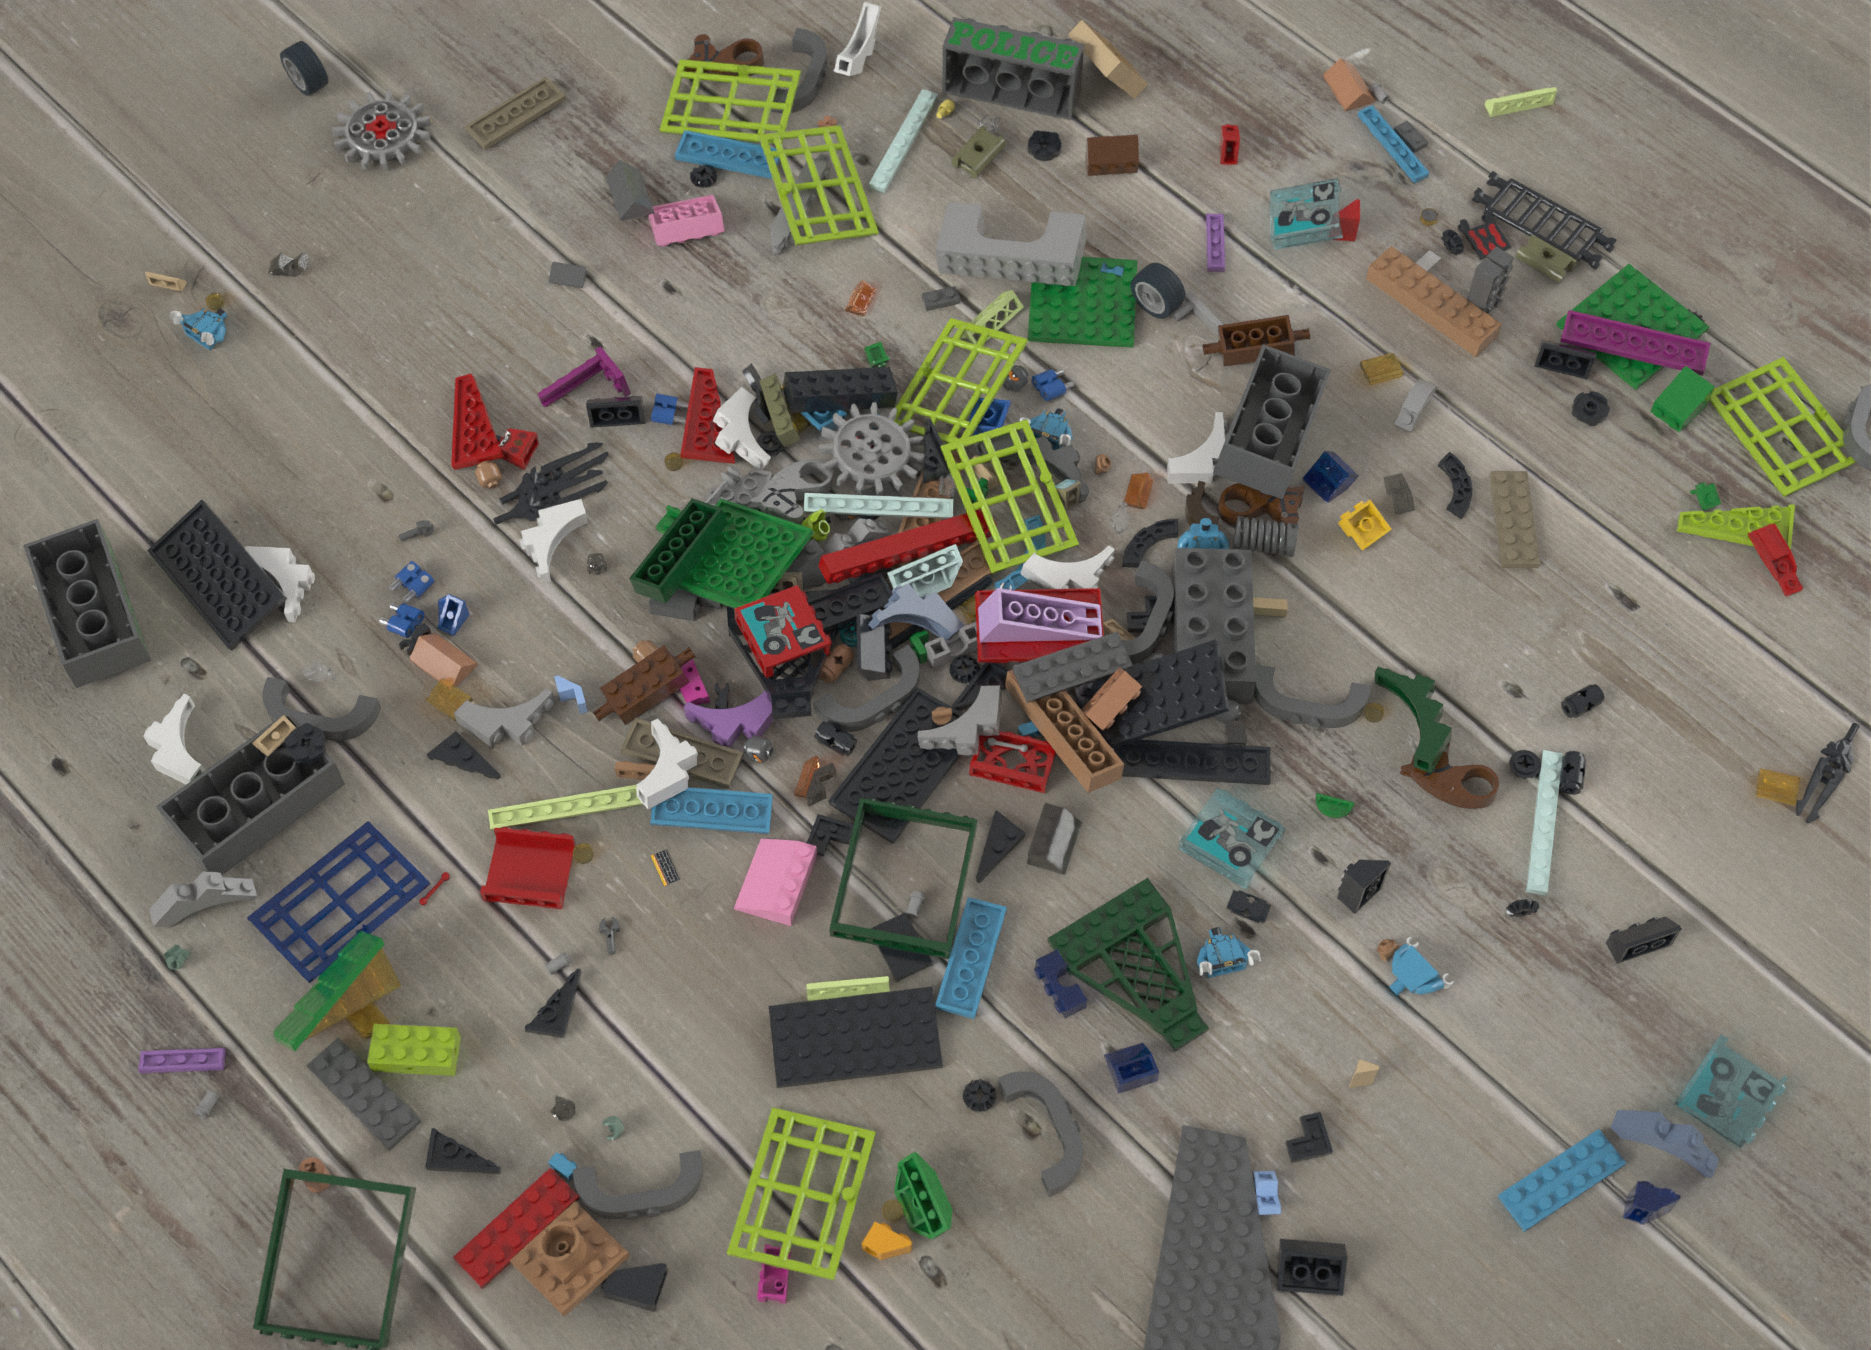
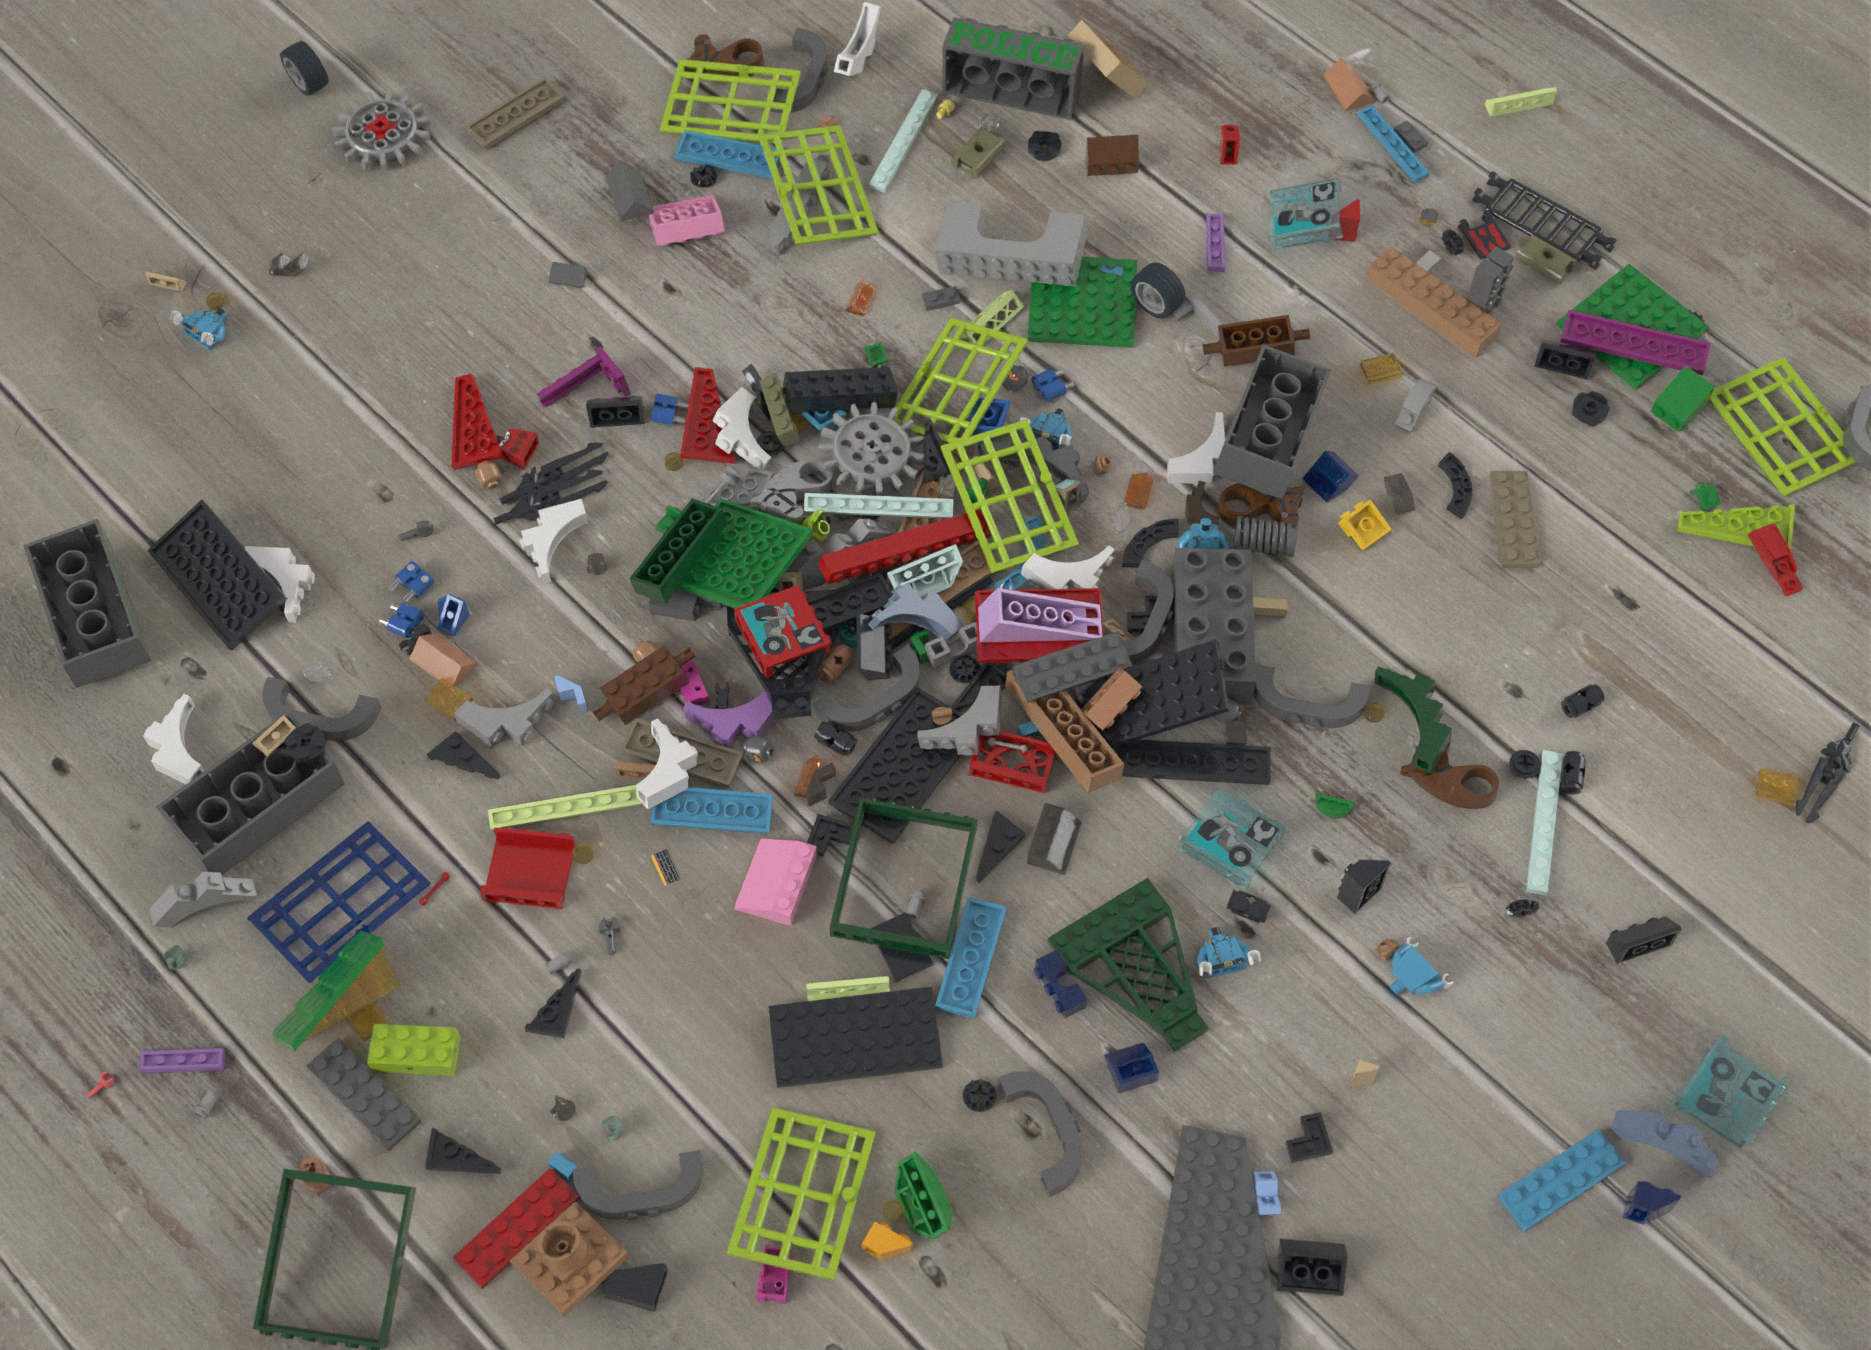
none -> coral hand [87,1072,114,1098]

